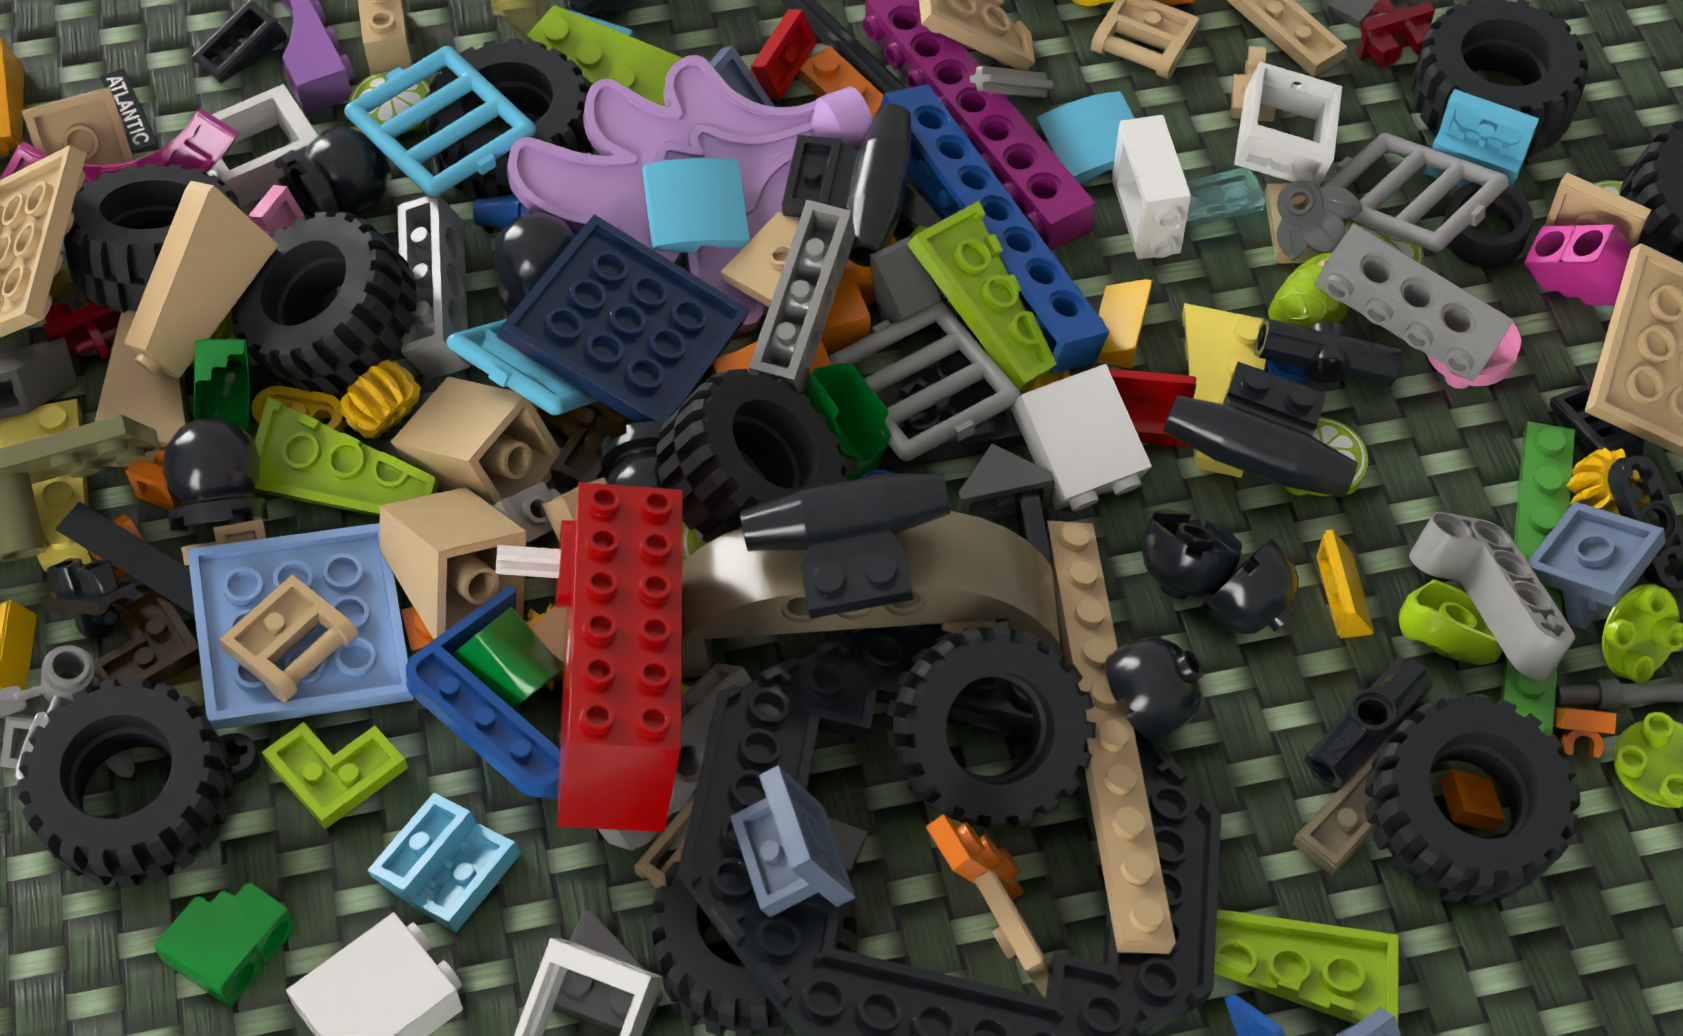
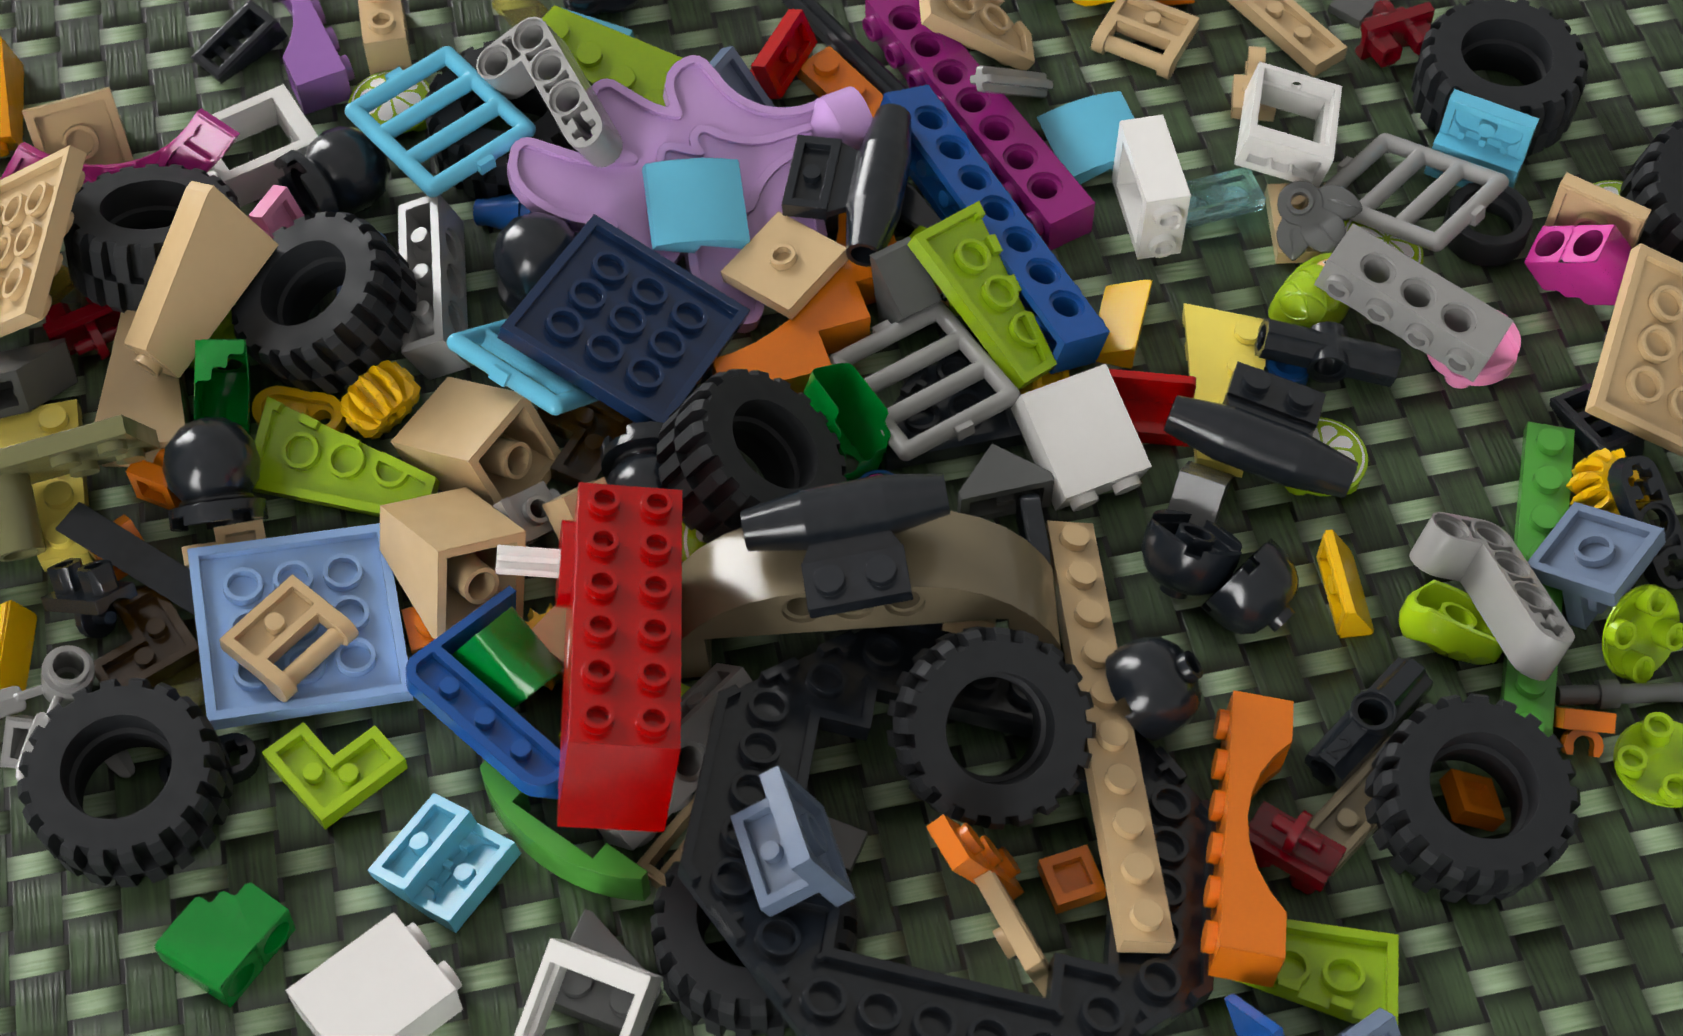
black sticker [100,68,157,152] -> none
light grey brick [749,200,855,394] -> none
none -> light grey beam [476,17,623,167]
none -> bright green slope [479,760,651,901]
none -> orange plate [1037,844,1106,914]
none -> dark grey slope [1168,461,1234,528]
none -> orange arch [1201,690,1294,988]
none -> dark red hips [1248,801,1347,895]

